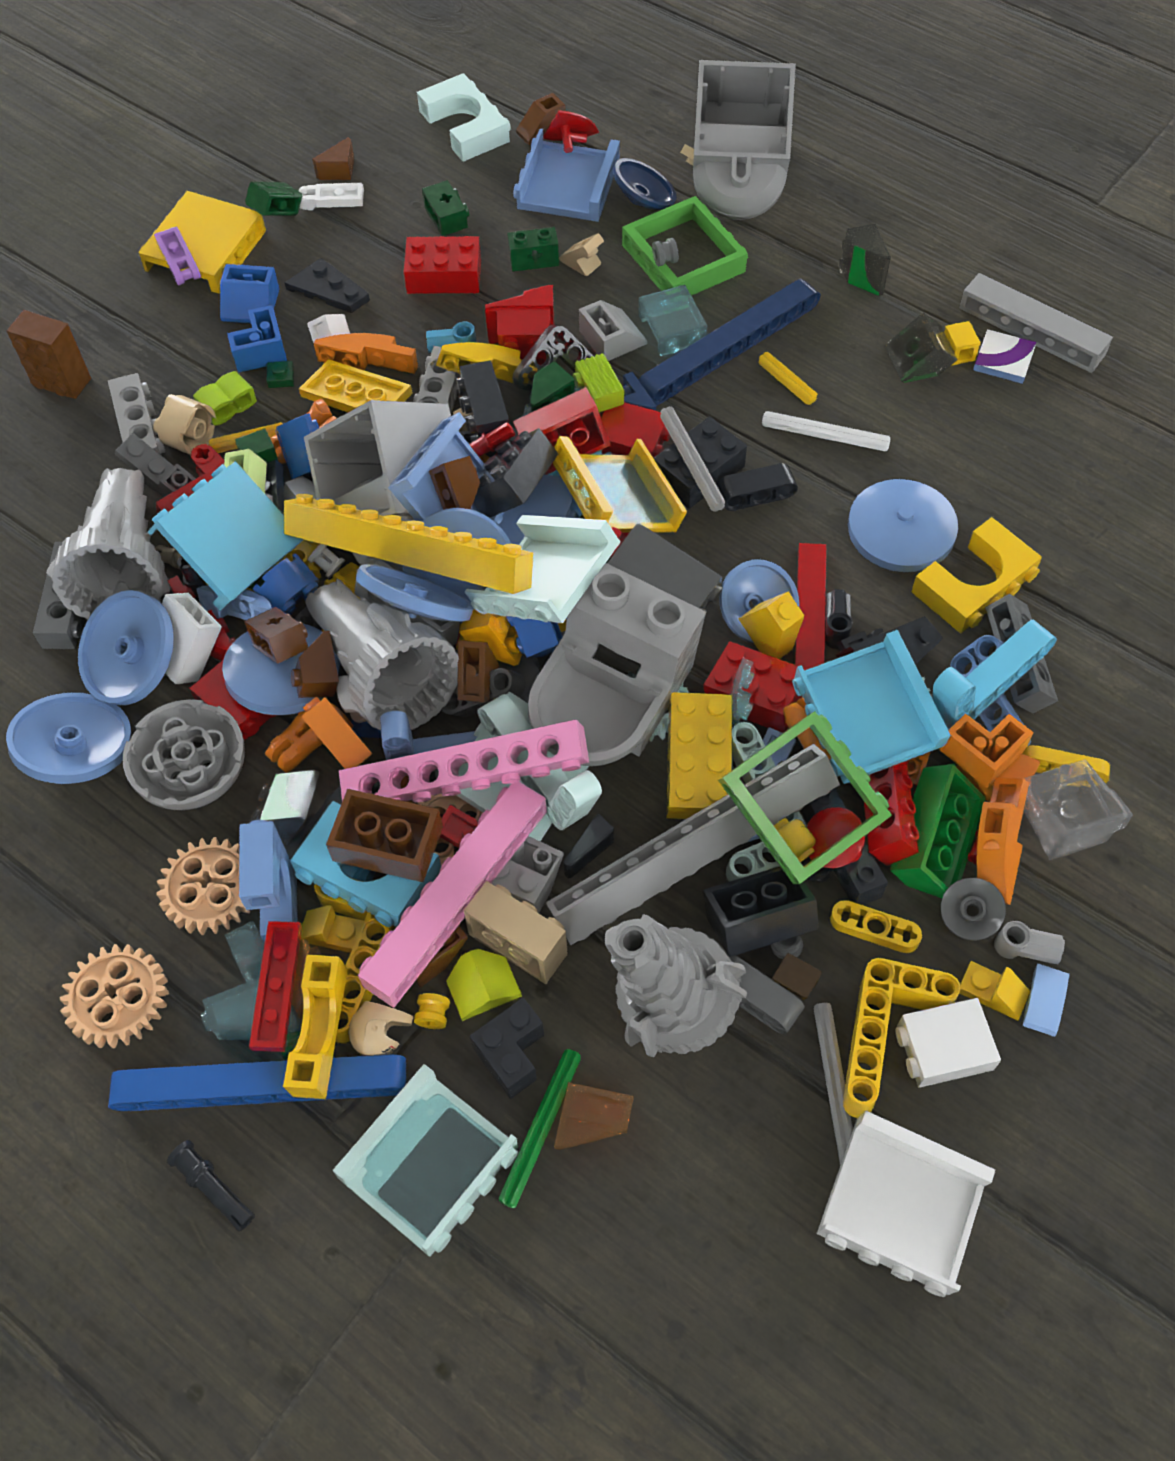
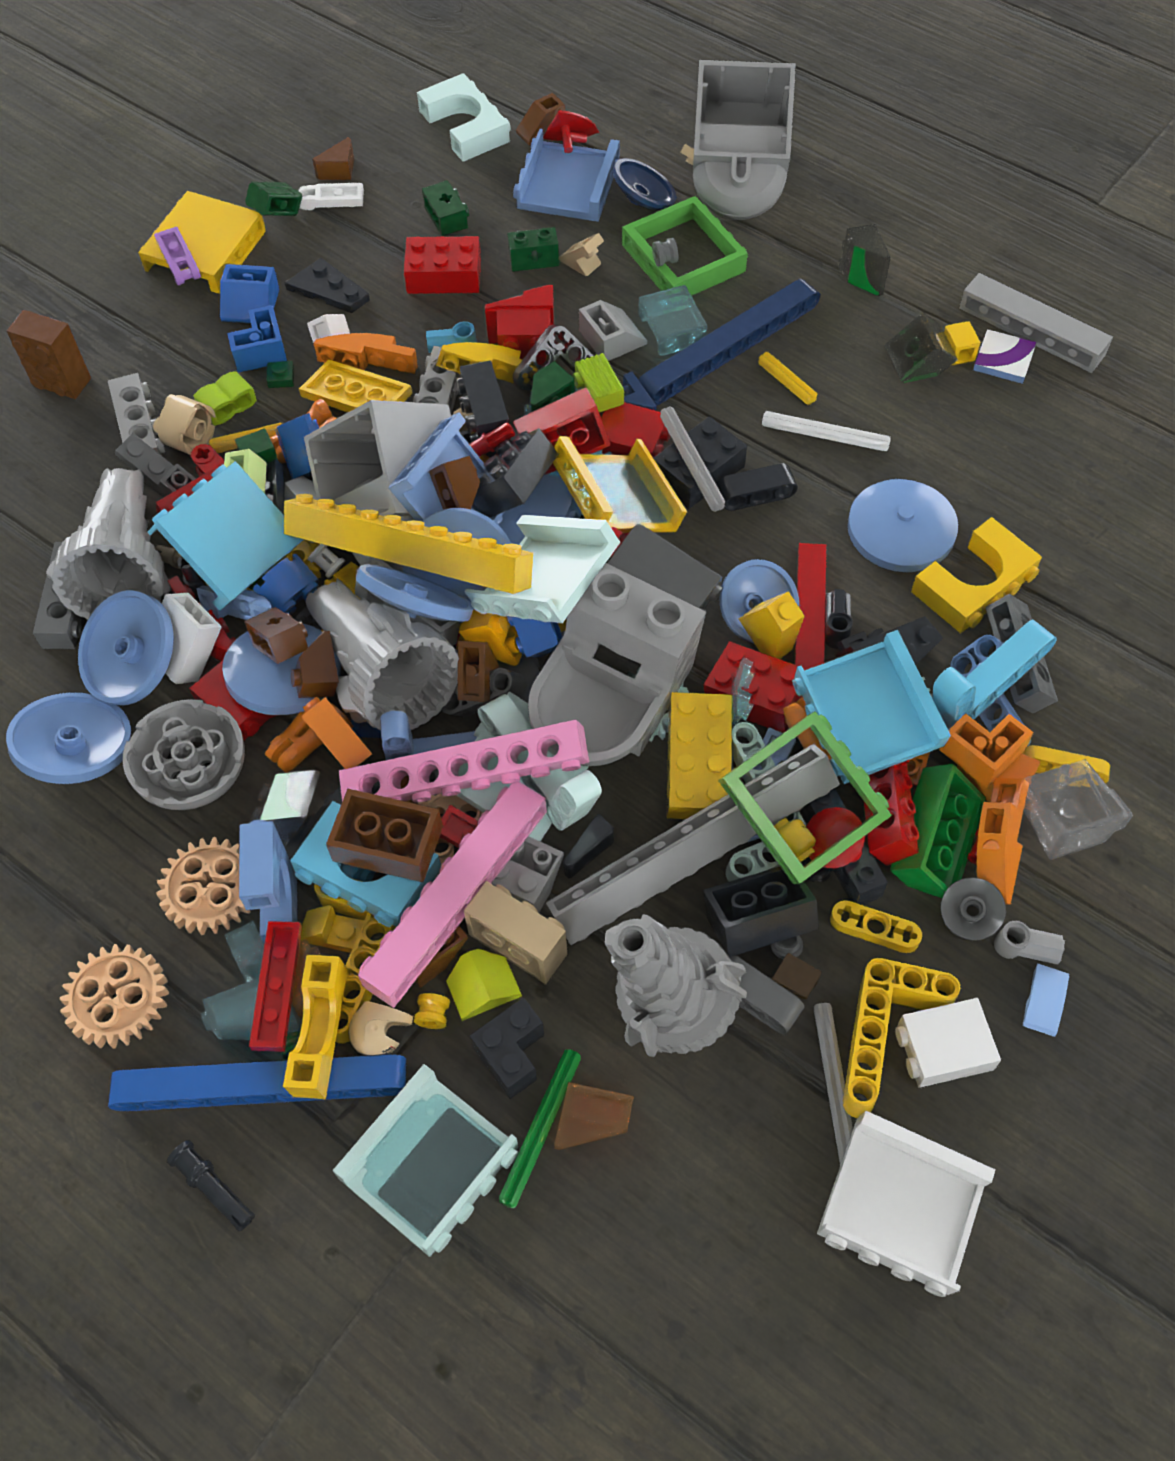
yellow slope [959,961,1030,1021] -> none

